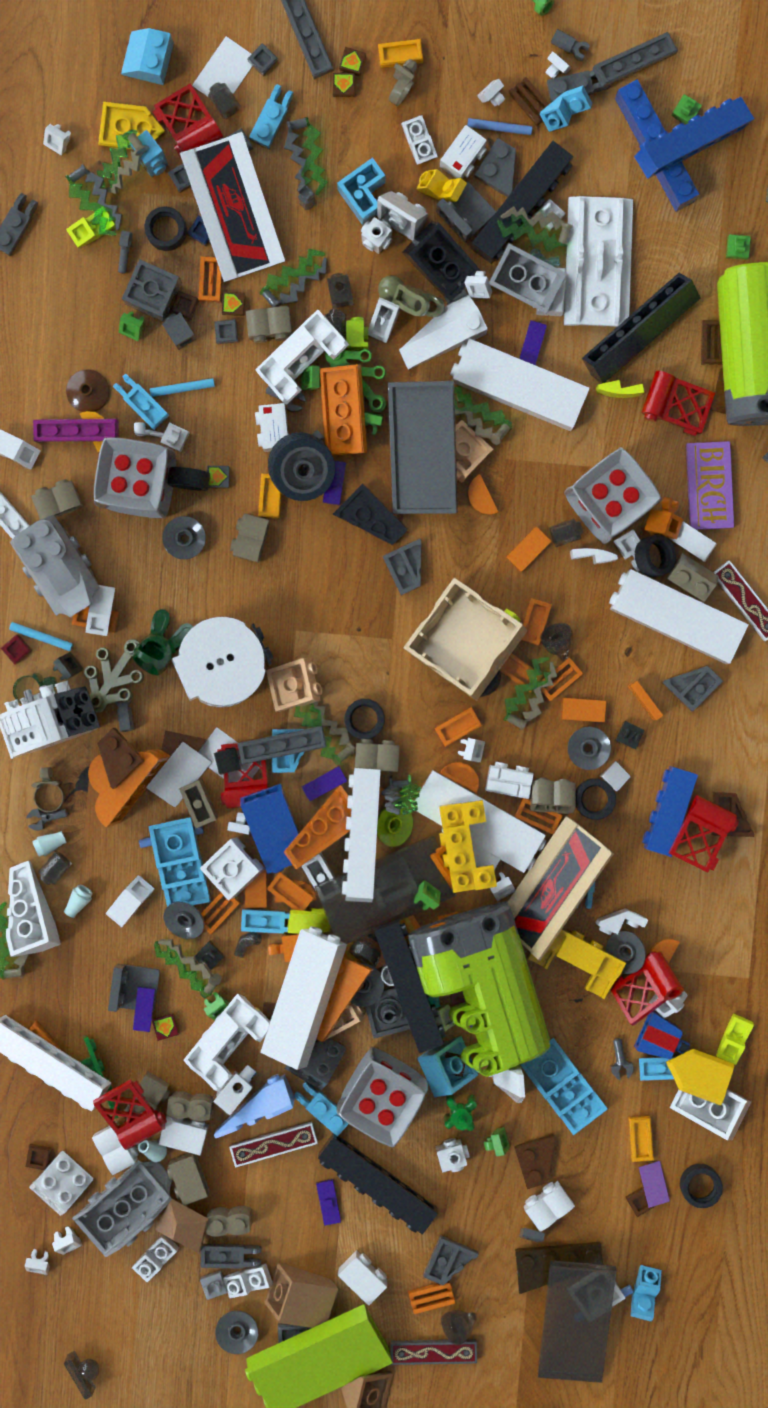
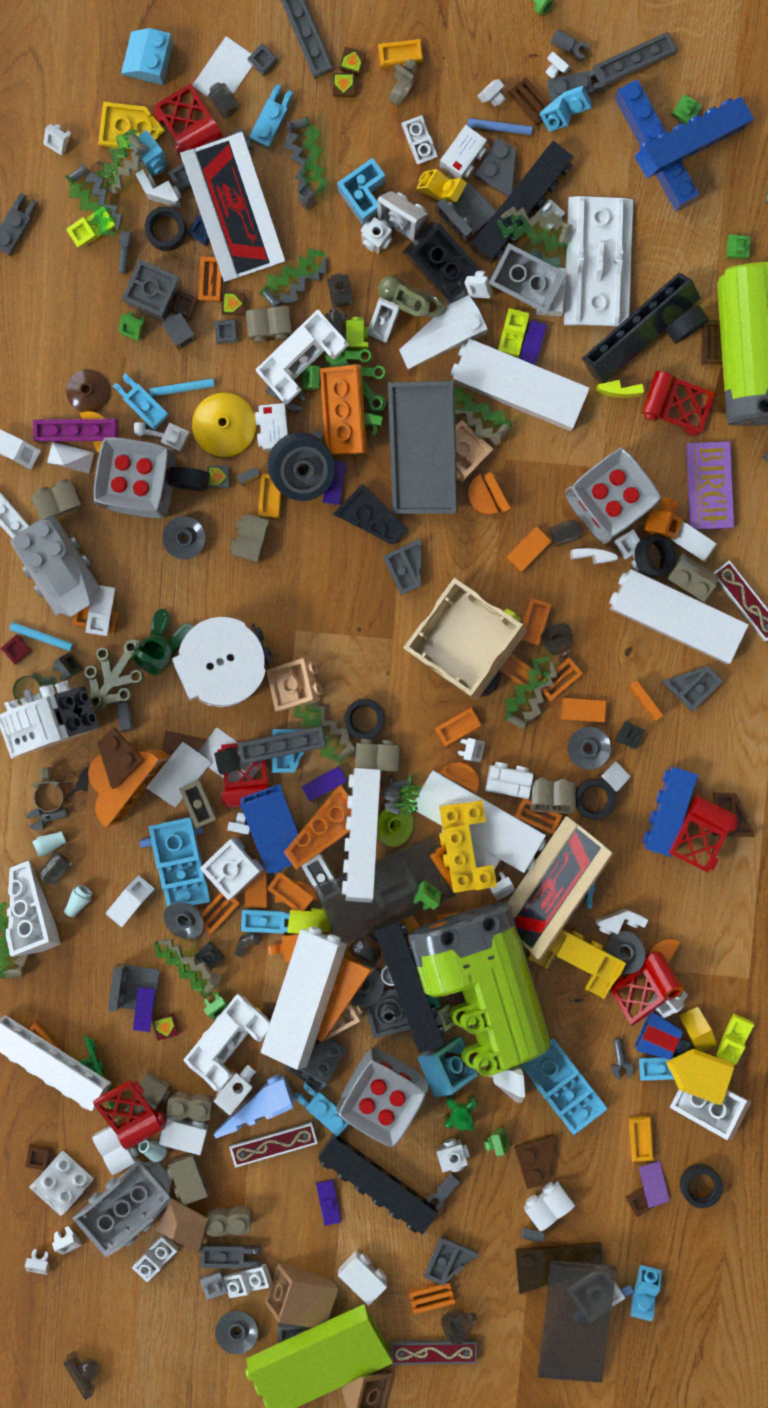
none -> white slope [47,442,95,474]
none -> white slope [135,170,182,208]
none -> yellow dish [192,393,257,458]
none -> dark grey tile [237,467,261,486]
none -> dark grey bar [427,1172,462,1210]
none -> orange tile [484,472,511,513]
none -> neon yellow slope [498,308,530,358]
none -> black tyre [665,306,709,344]
none -> yellow slope [678,1006,717,1052]

